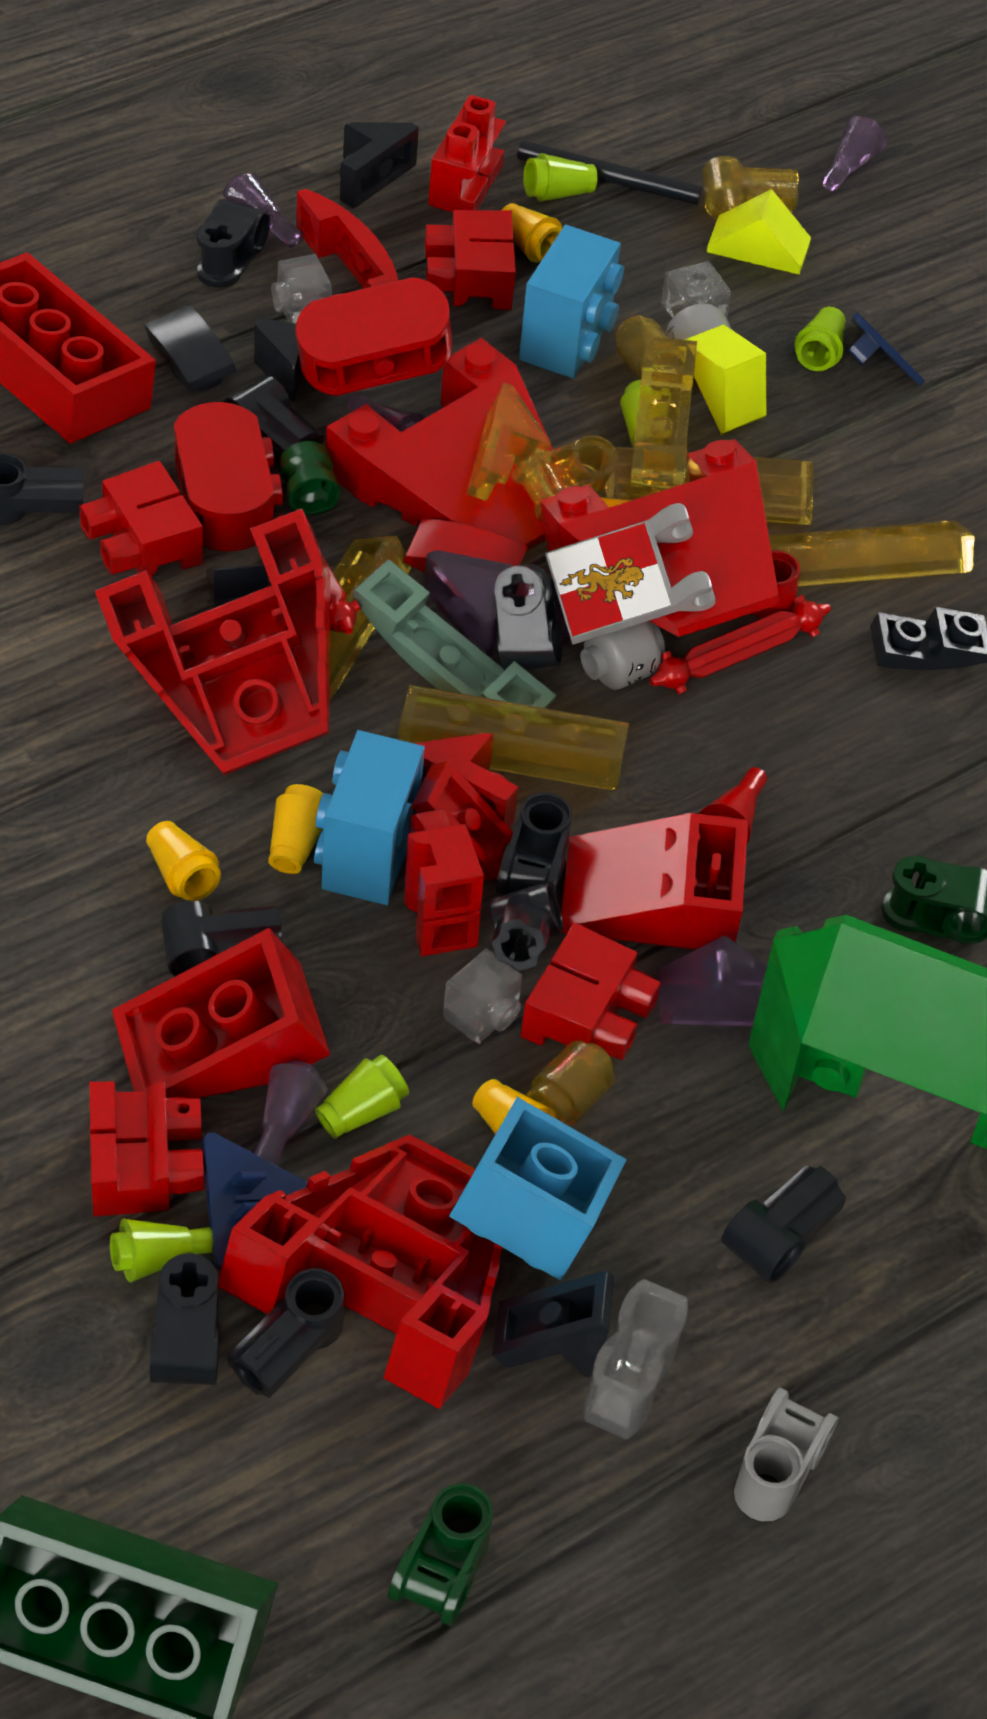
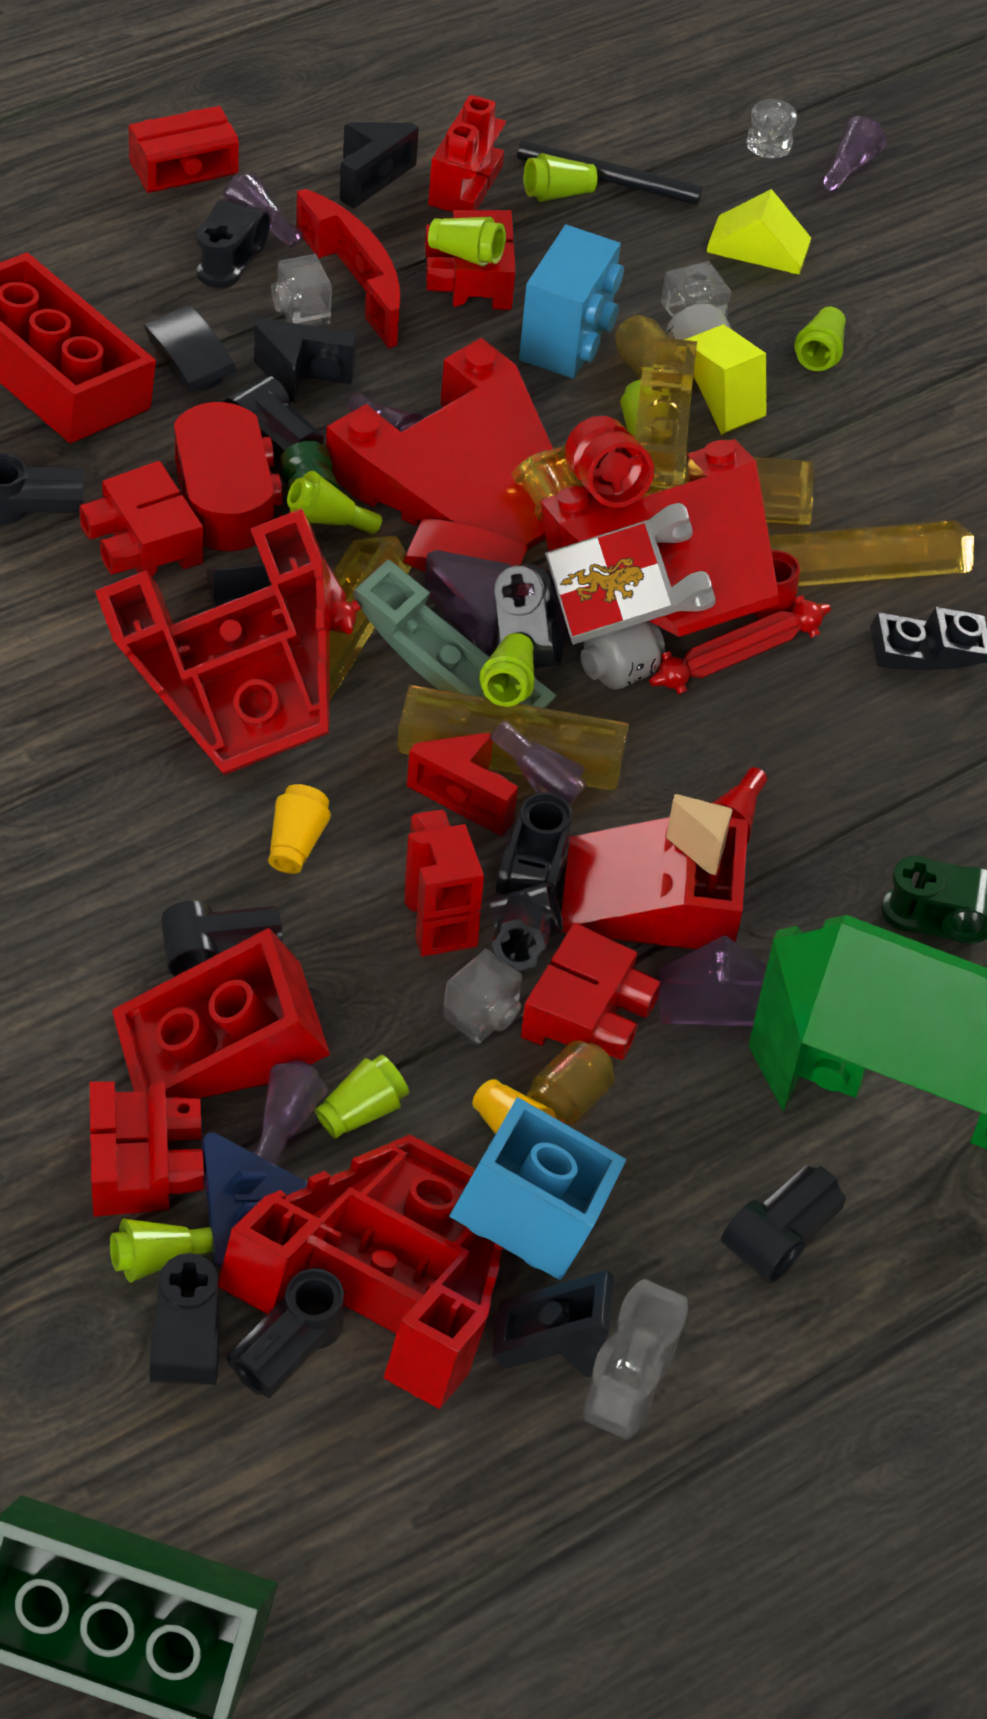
yellow cone [146,821,221,901] -> none
red brick [296,277,452,396] -> none
dark azure brick [314,730,425,906] -> none
dark green piece [388,1483,493,1627] -> none
red slope [411,760,513,880] -> none
clear yellow slope [467,382,550,501] -> none
yellow cone [502,203,562,262] -> none
clear yellow piece [702,156,799,219] -> none
light grey piece [734,1387,839,1521] -> none
dark blue piece [848,312,925,386] -> none
none -> red brick [128,105,239,194]
none -> lime cone [287,471,382,534]
none -> lime cone [428,217,506,267]
none -> lime cone [479,633,535,707]
none -> cone [490,720,586,805]
none -> red wheel [565,416,654,508]
none -> tan slope [666,794,732,875]
none -> clear wheel [746,99,798,158]

